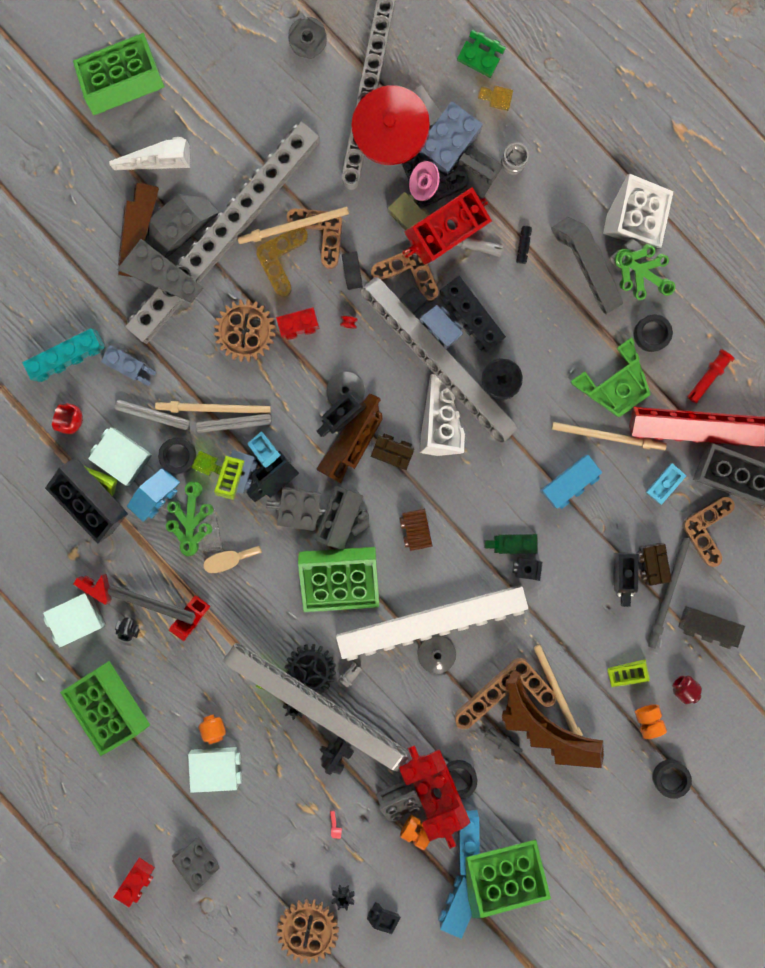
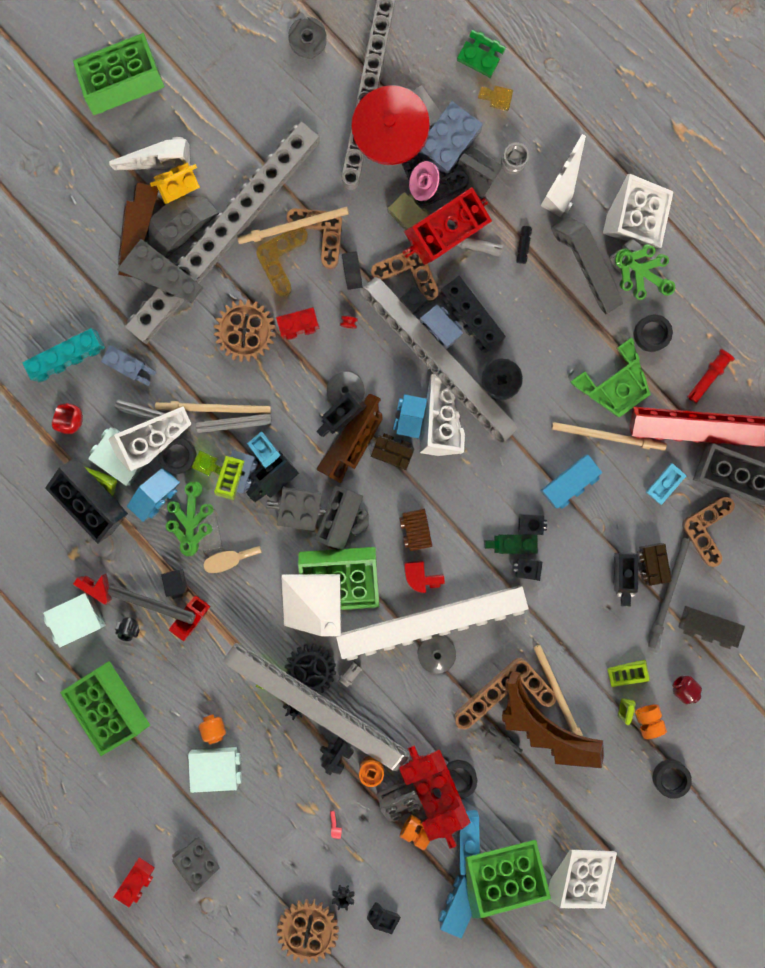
none -> white wedge [108,407,191,471]
none -> yellow bracket [150,163,200,204]
none -> black brick [161,569,188,599]
none -> white slope [282,574,341,636]
none -> orange wheel [359,756,384,787]
none -> dark azure brick [393,394,427,439]
none -> red brick [404,561,445,593]
none -> black brick [518,514,547,535]
none -> white wedge [541,134,586,217]
none -> white slope [549,850,617,908]
none -> lime slope [617,698,636,725]

